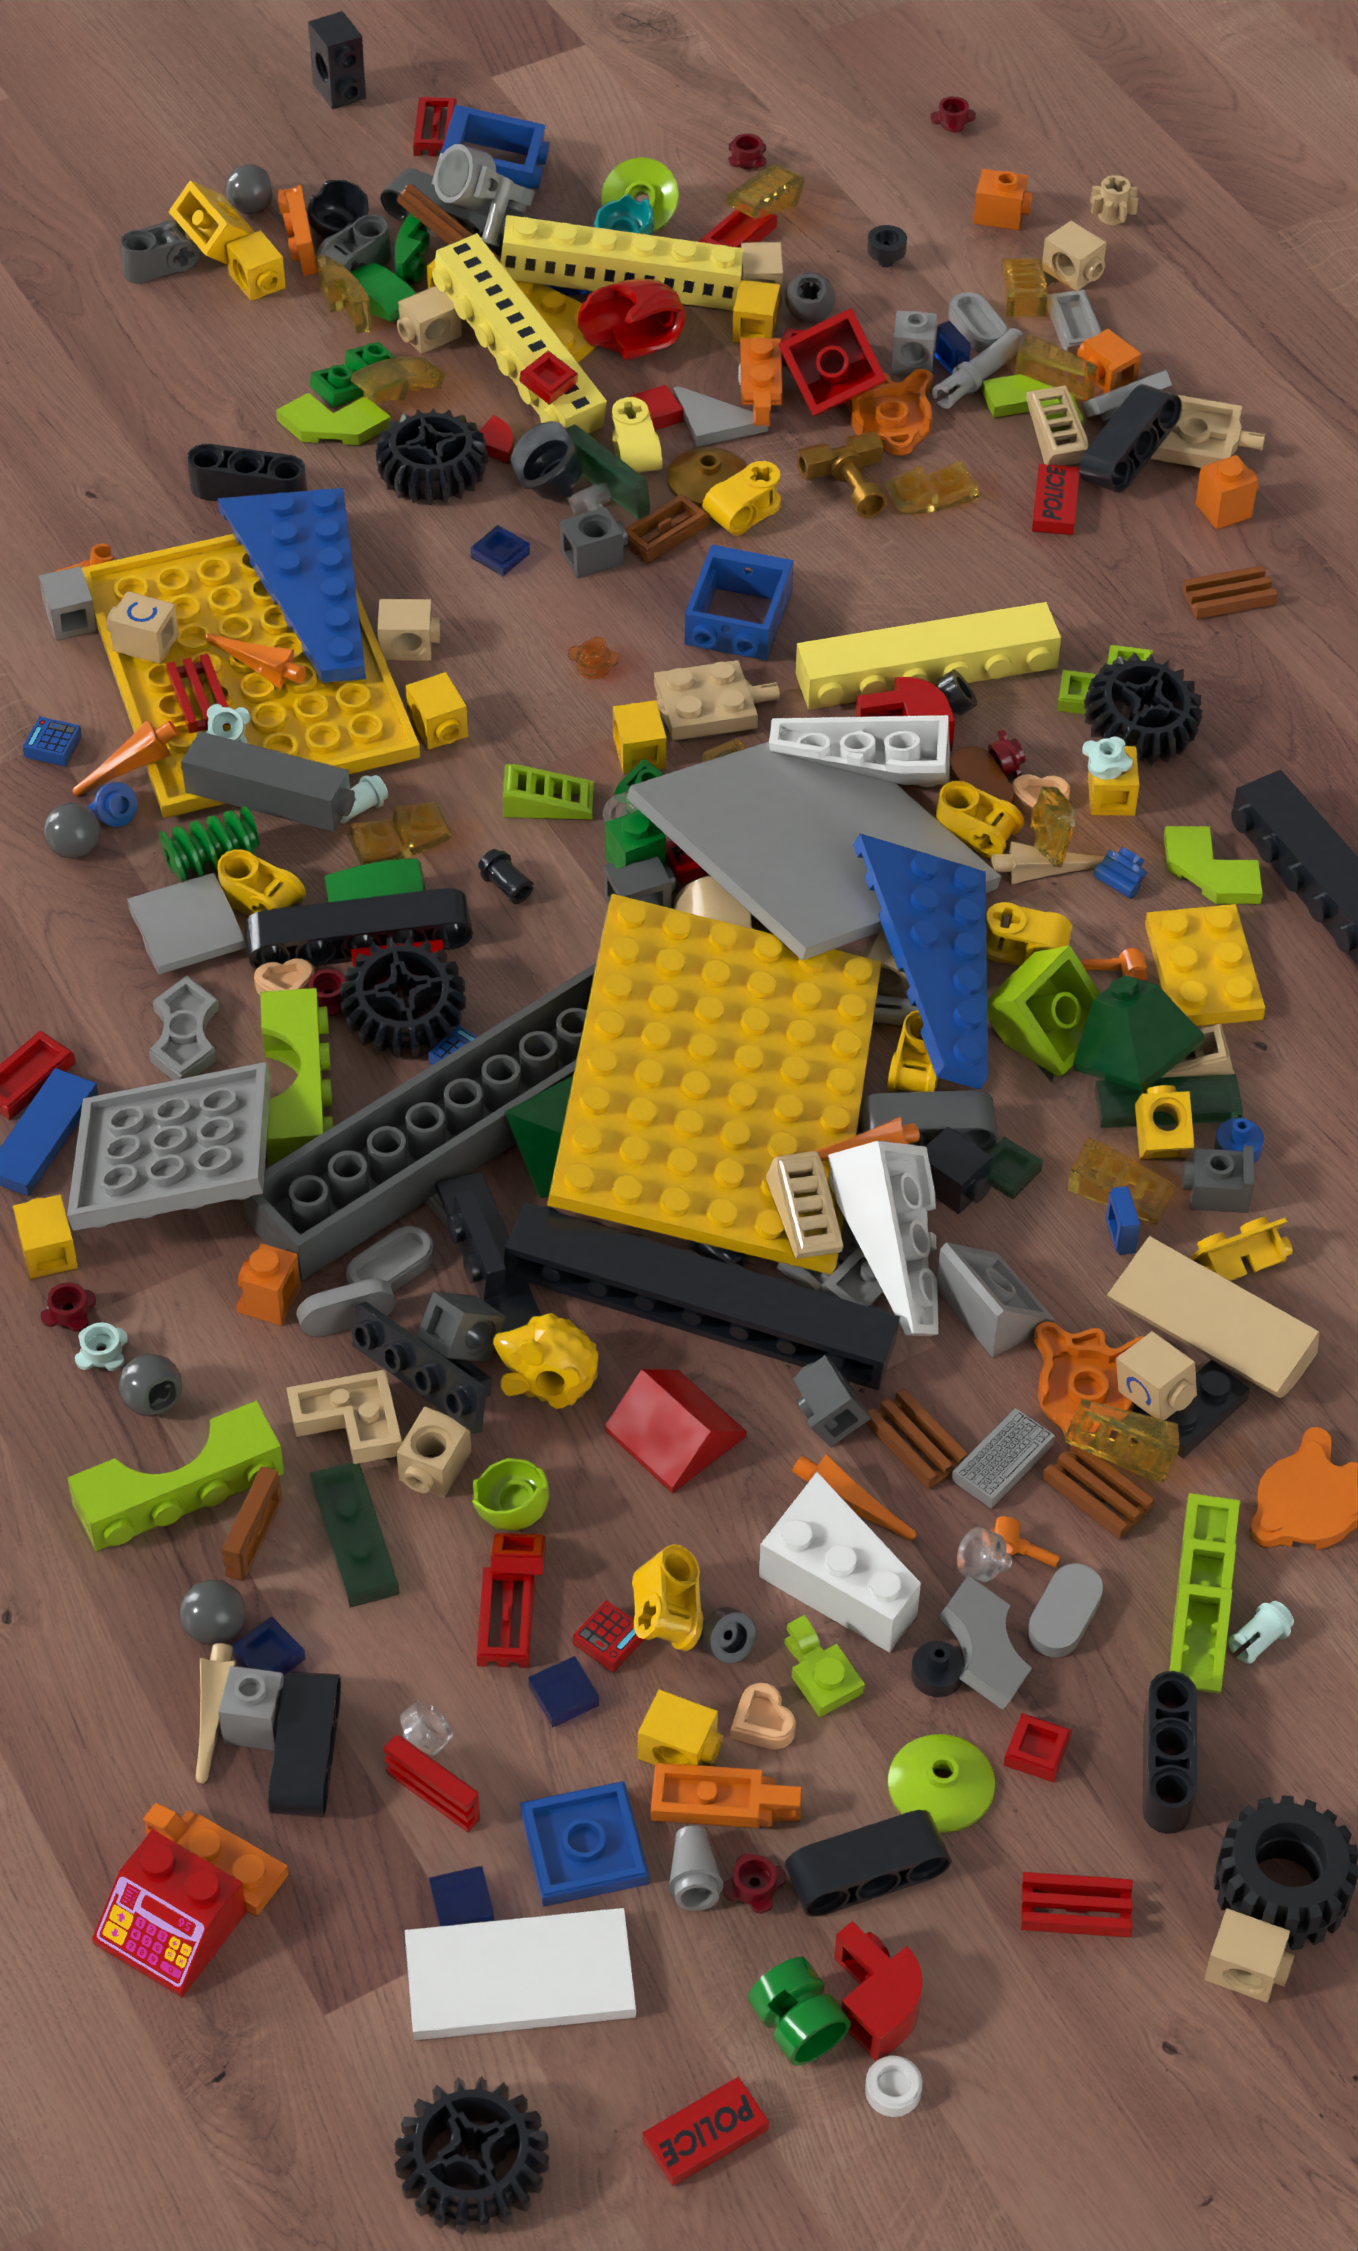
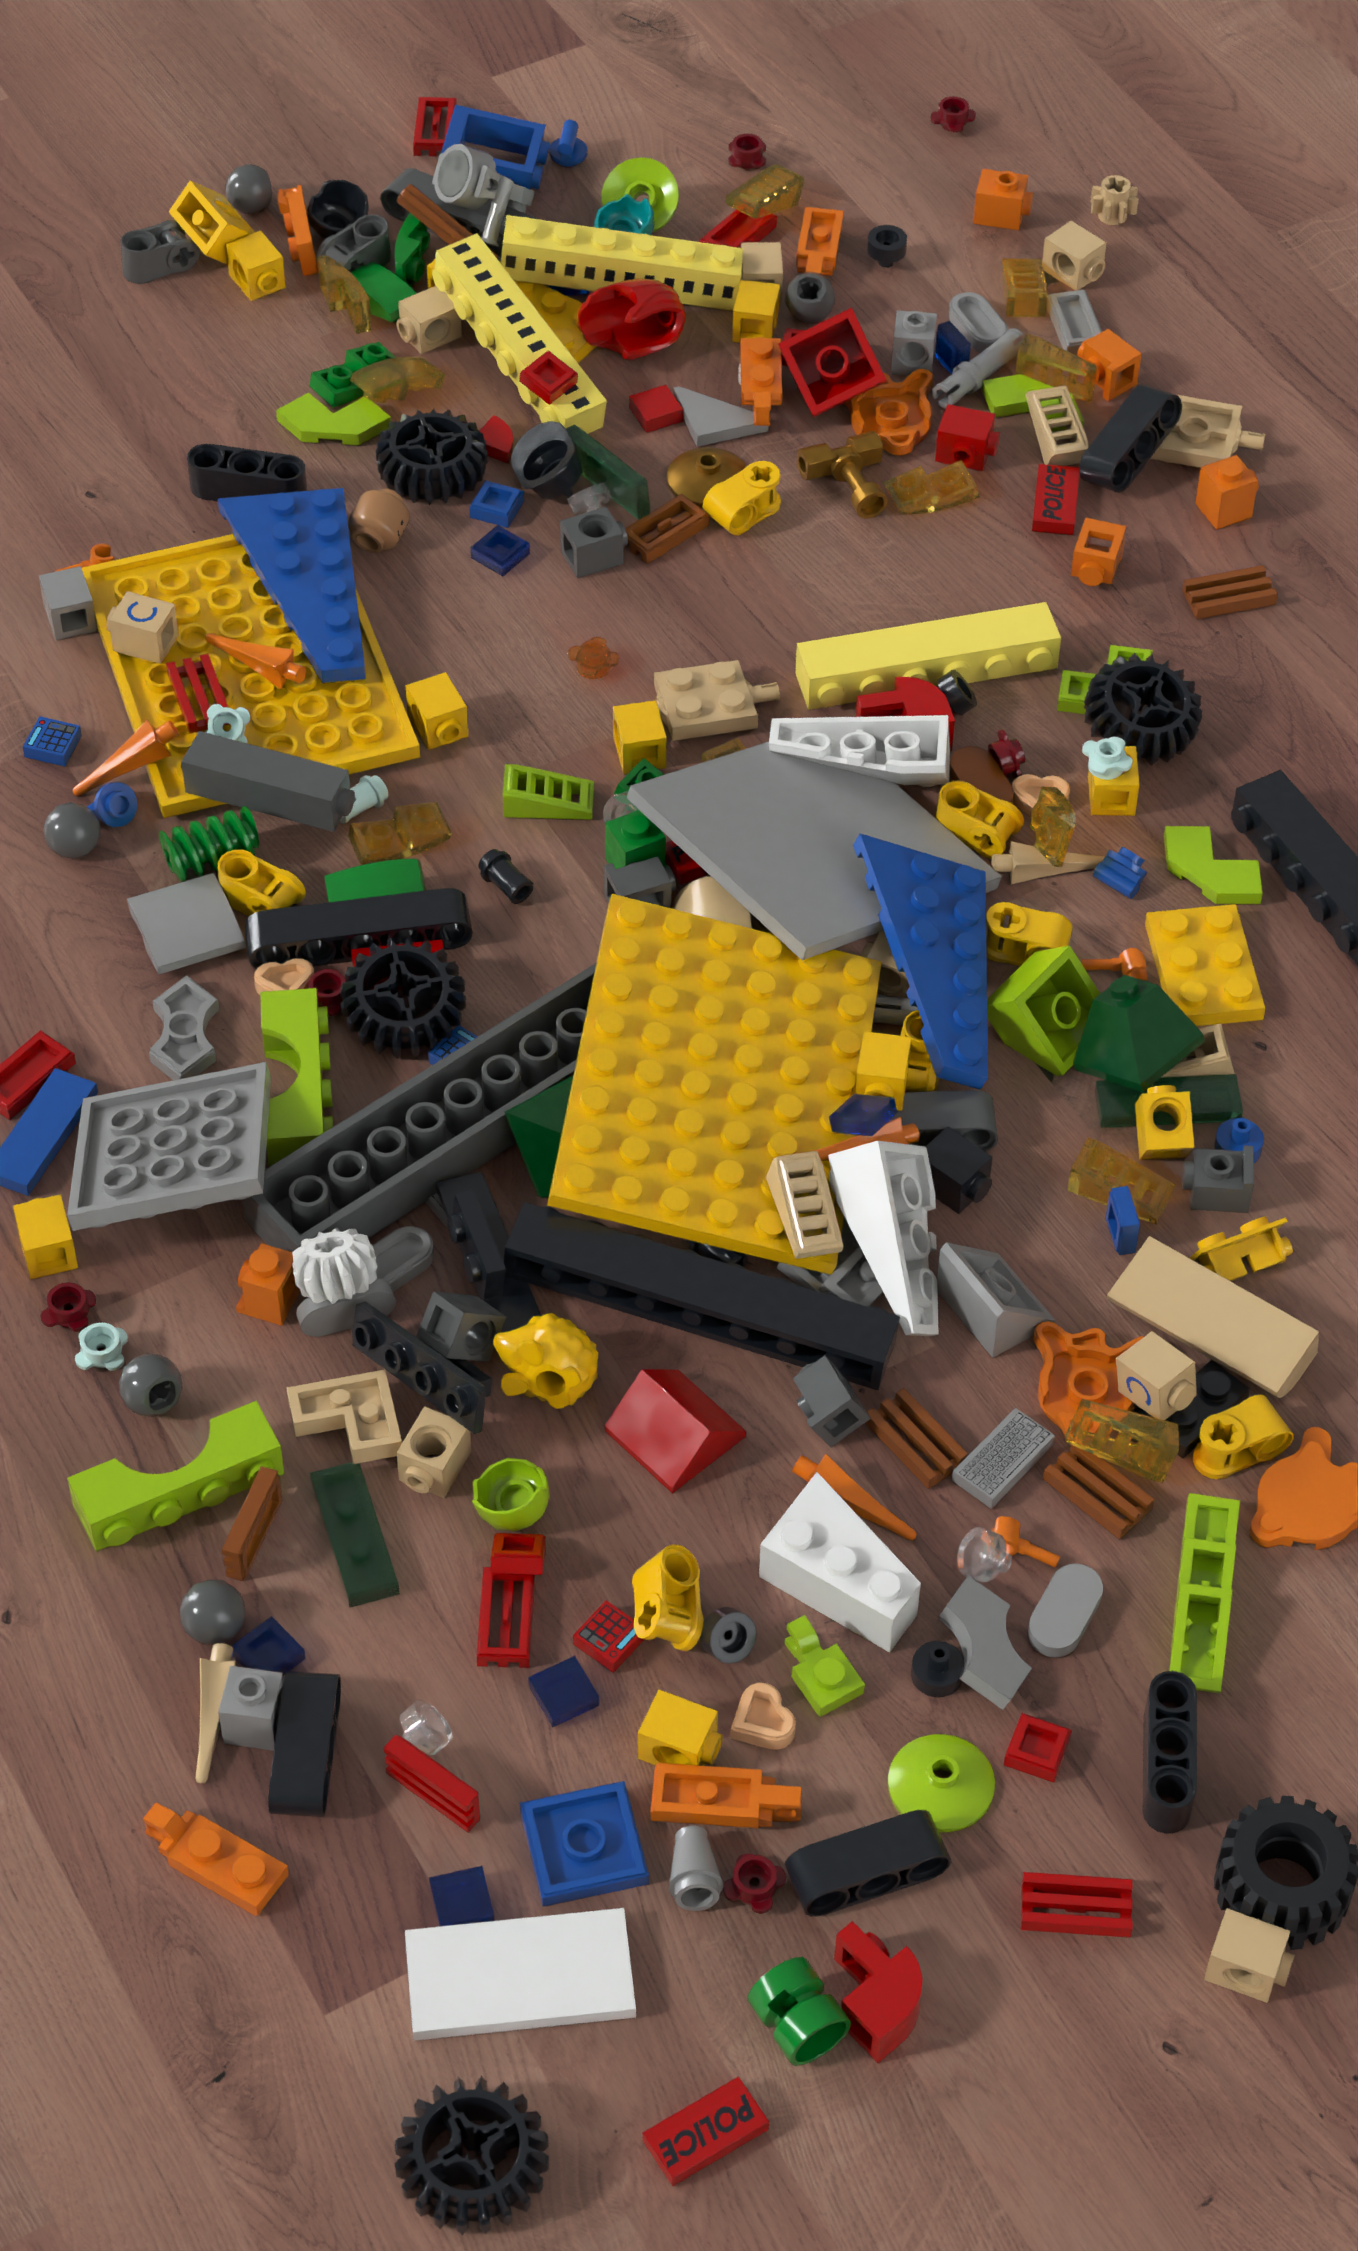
red slope [92,1829,247,1998] -> none
black brick [308,11,366,109] -> none
tan brick [377,599,440,661] -> none
light yellow piece [612,397,662,475] -> none
blue window [684,544,794,661] -> none
white tile [865,2056,922,2117] -> none
clear green tile [988,1136,1043,1200] -> none
light grey hinge [1081,369,1172,421] -> none
light aqua pin [1228,1601,1294,1664] -> none
none -> white gear [292,1228,377,1304]
none -> medium nougat head [348,489,410,553]
none -> blue tile [469,480,524,528]
none -> blue plate [549,120,587,167]
none -> orange hinge [796,207,844,276]
none -> clear blue tile [829,1094,897,1136]
none -> yellow brick [855,1031,911,1111]
none -> red brick [935,404,1000,471]
none -> orange brick [1071,517,1127,586]
none -> yellow piece [1193,1394,1294,1479]

